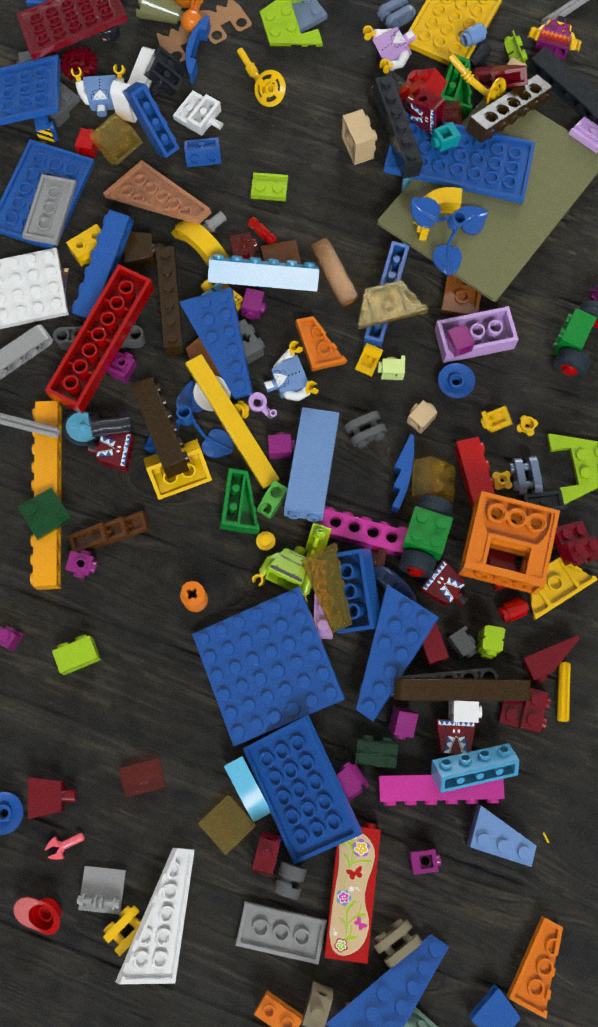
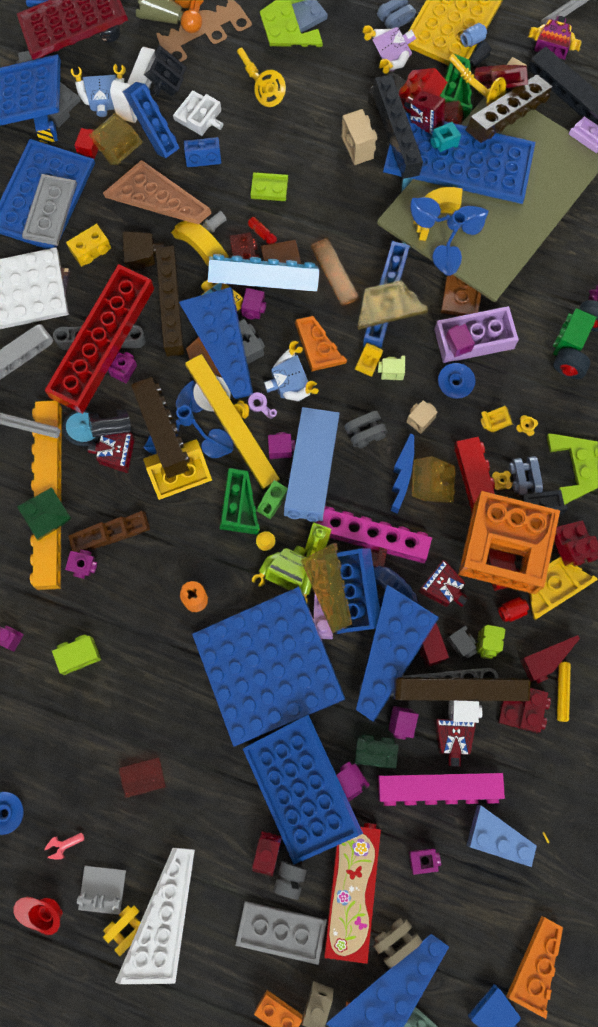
dark red torso [28,778,77,819] -> none
dark red gear [61,46,98,81] -> none
blue brick [72,210,134,320] -> none
blue slope [185,15,211,85] -> none
clear yellow plate [198,795,256,855] -> none
medium azure slope [224,756,271,822] -> none
brick [399,495,453,578] -> none
dark azure brick [431,743,520,793] -> none
lime hinge [504,30,528,64] -> none

